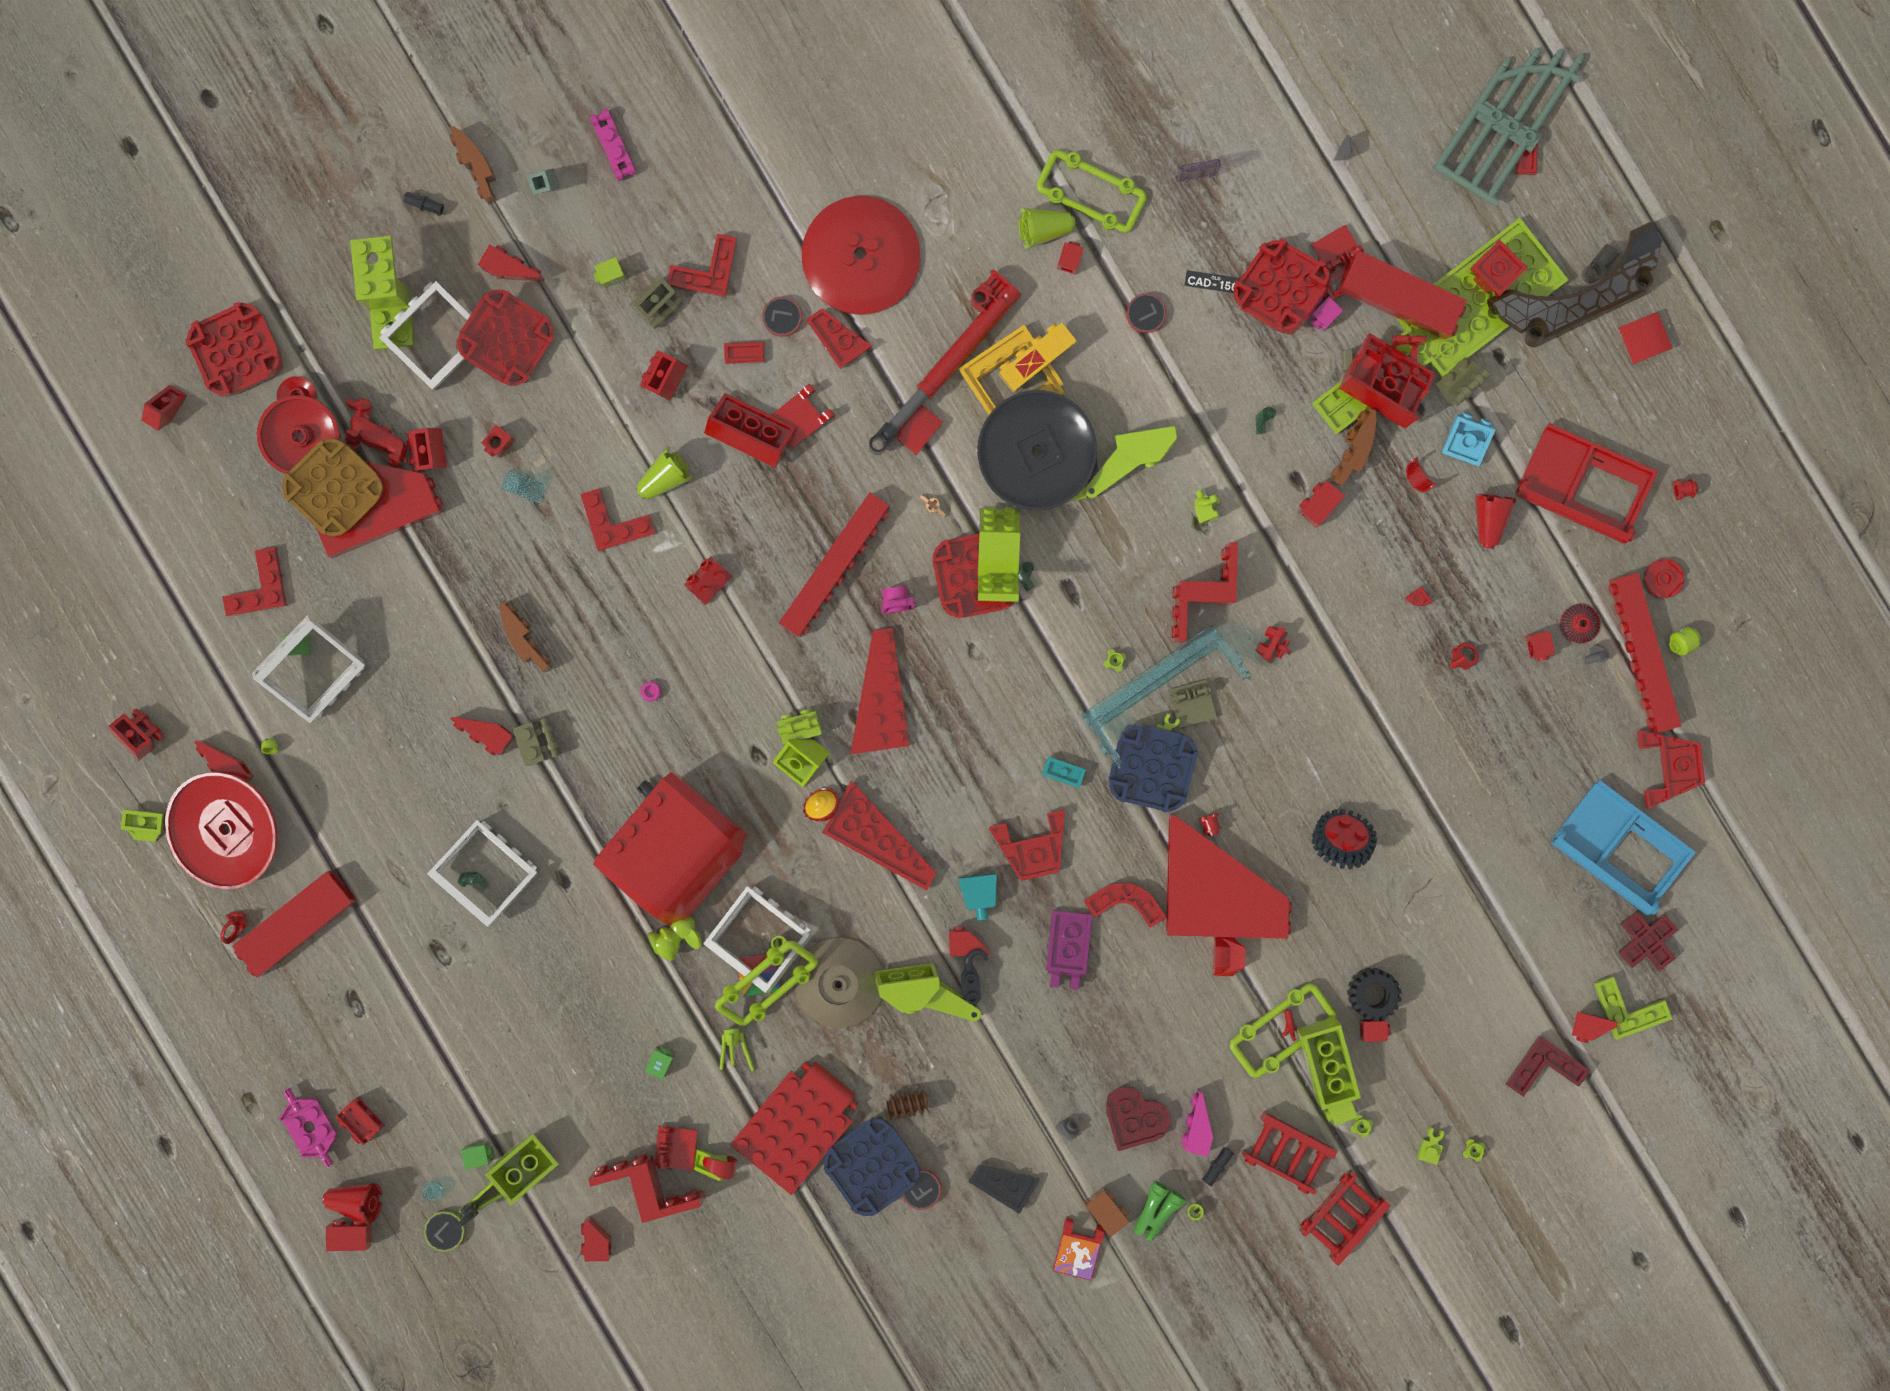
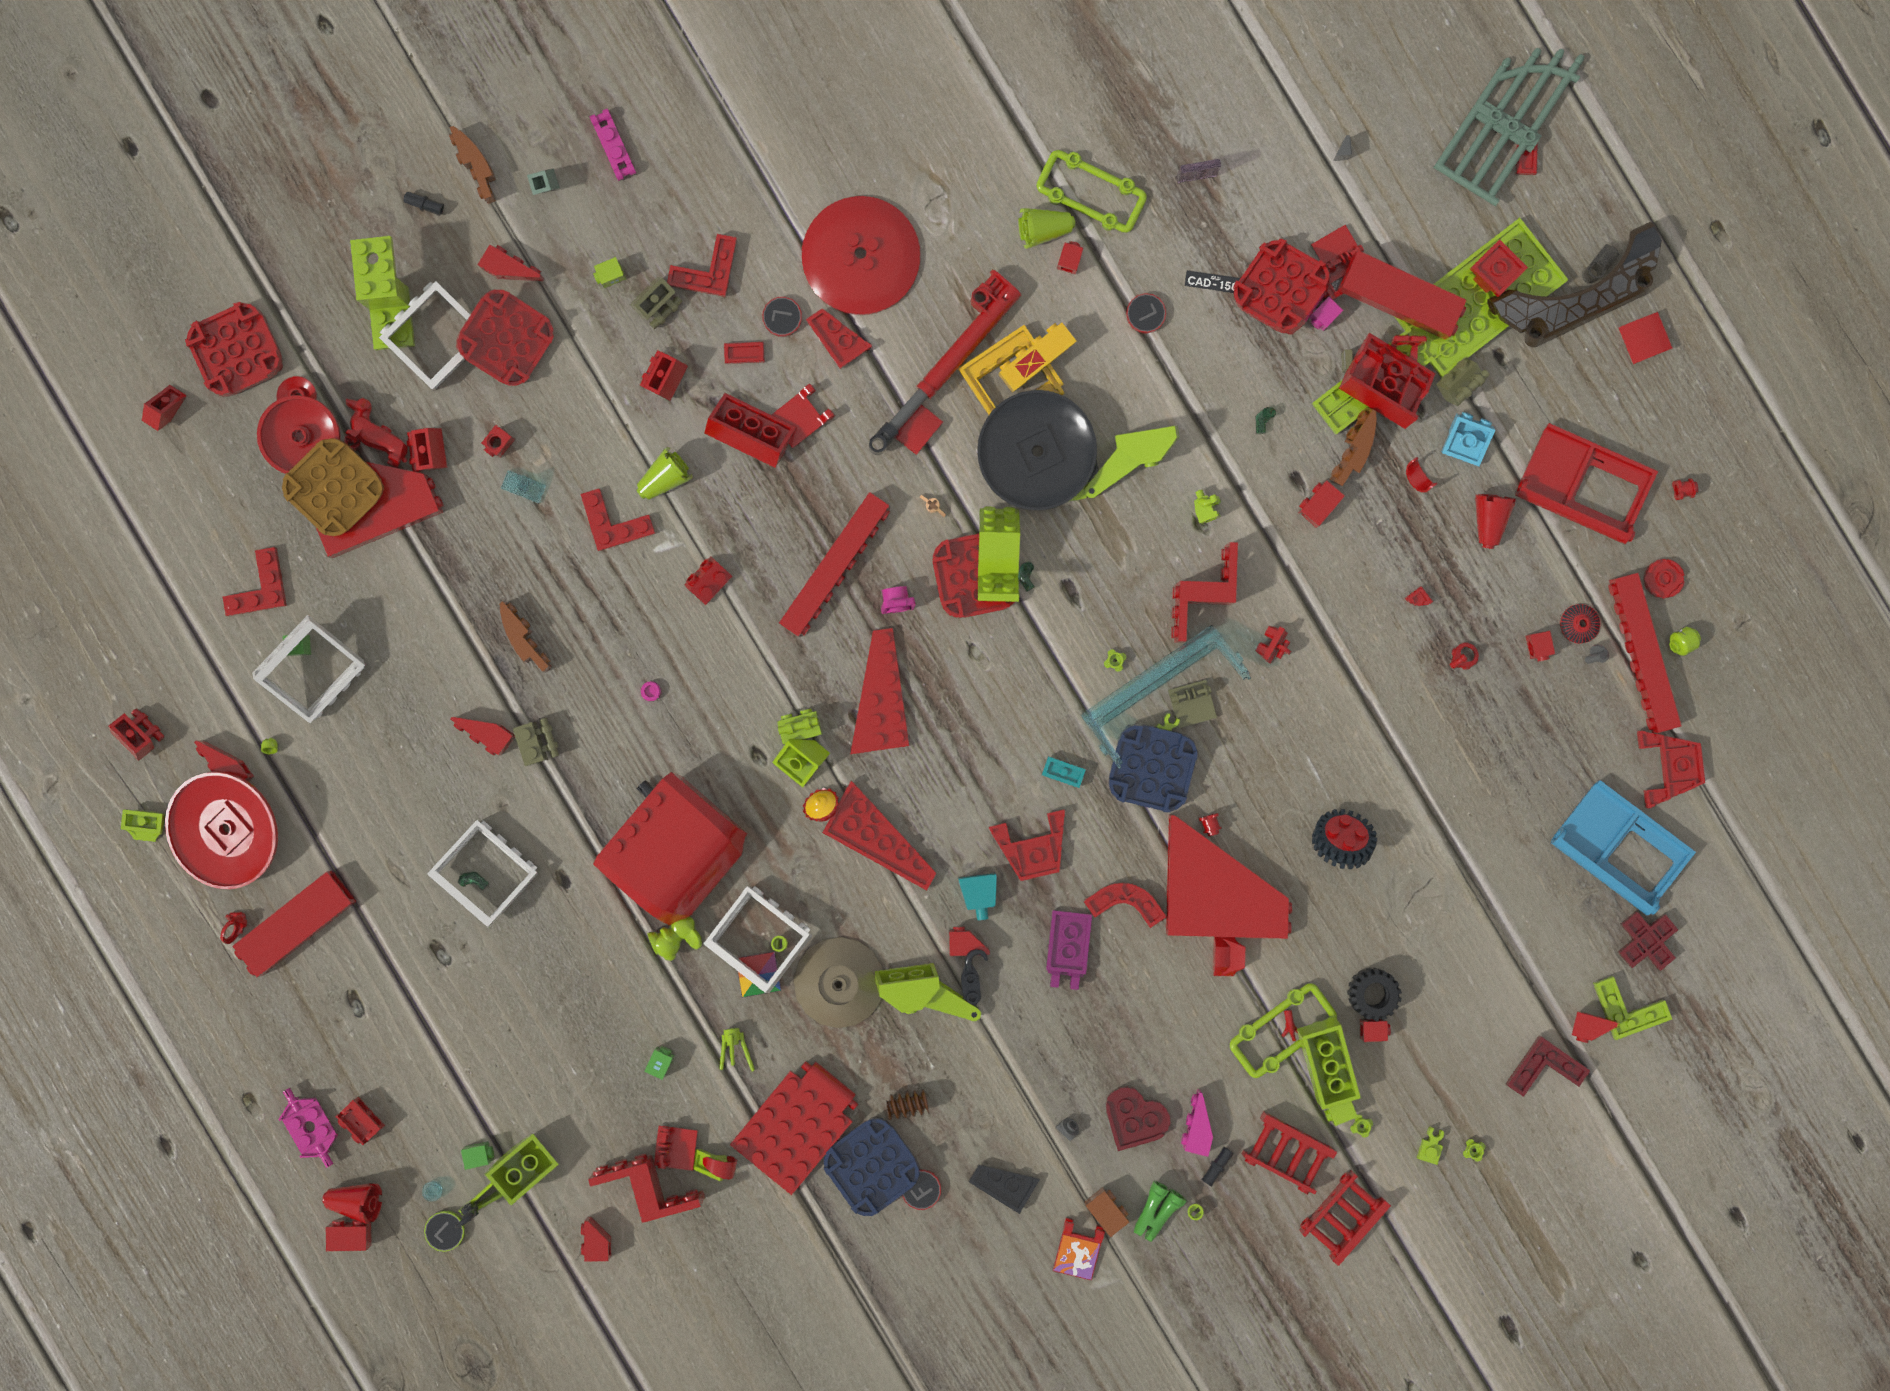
lime bar [715,941,818,1026] -> none

